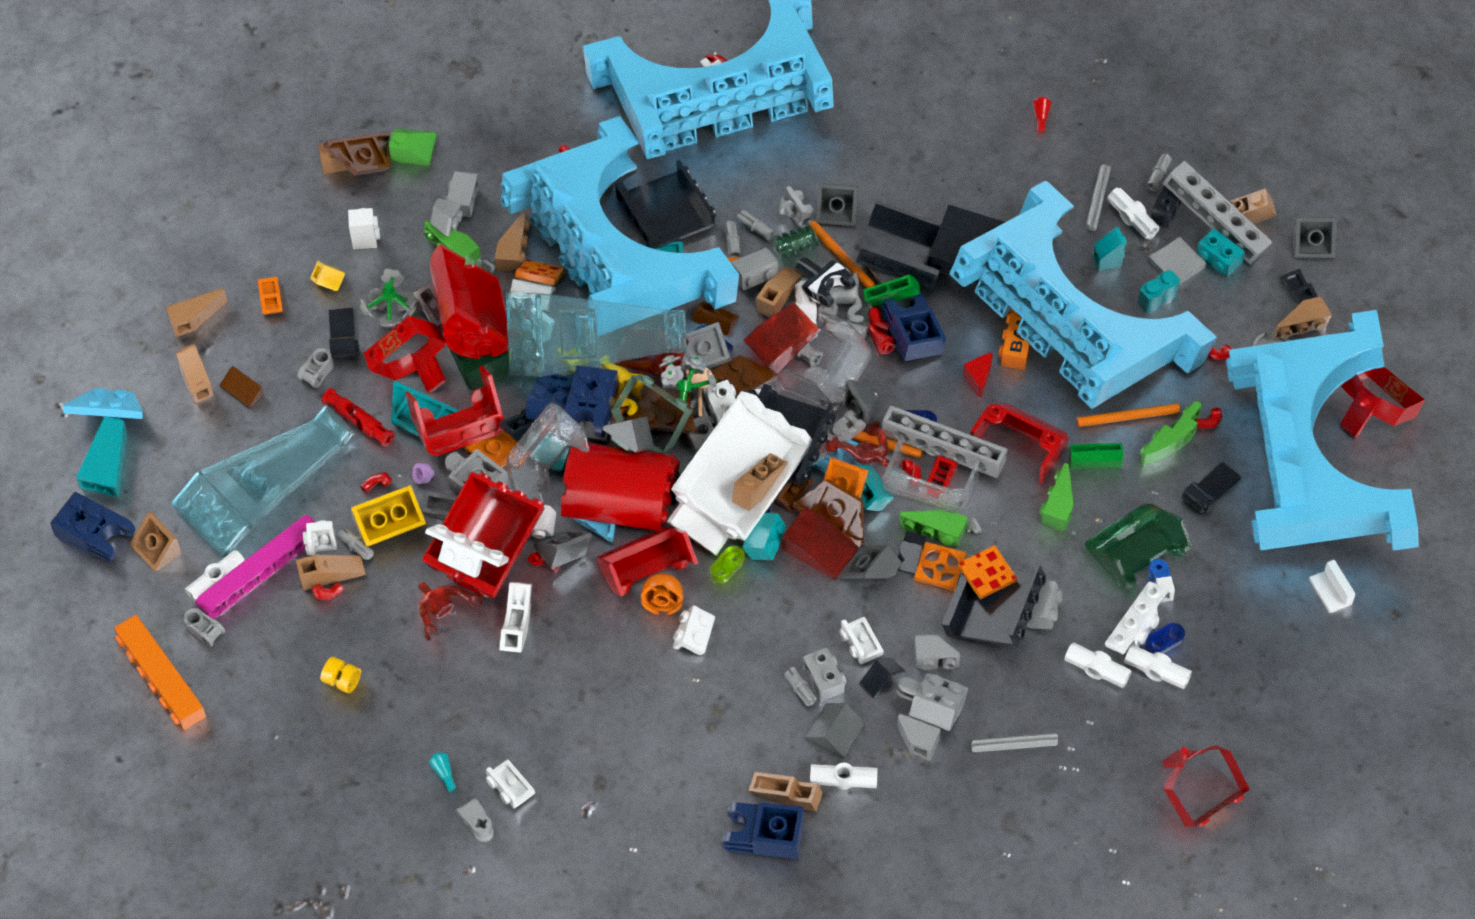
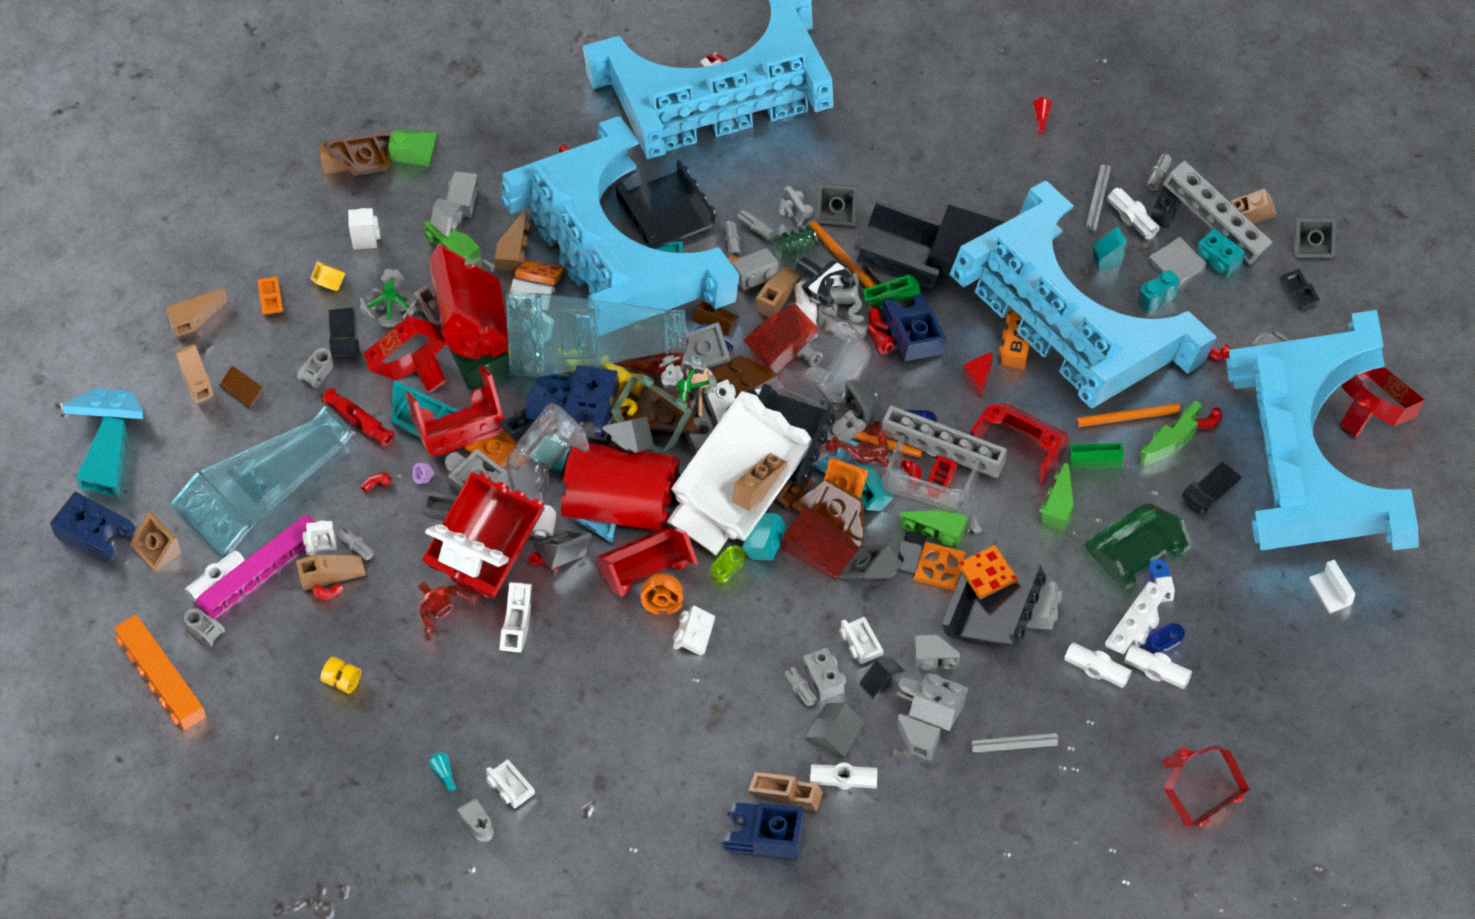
yellow slope [351,485,426,547] -> none
medium nougat slope [1272,296,1332,340] -> none

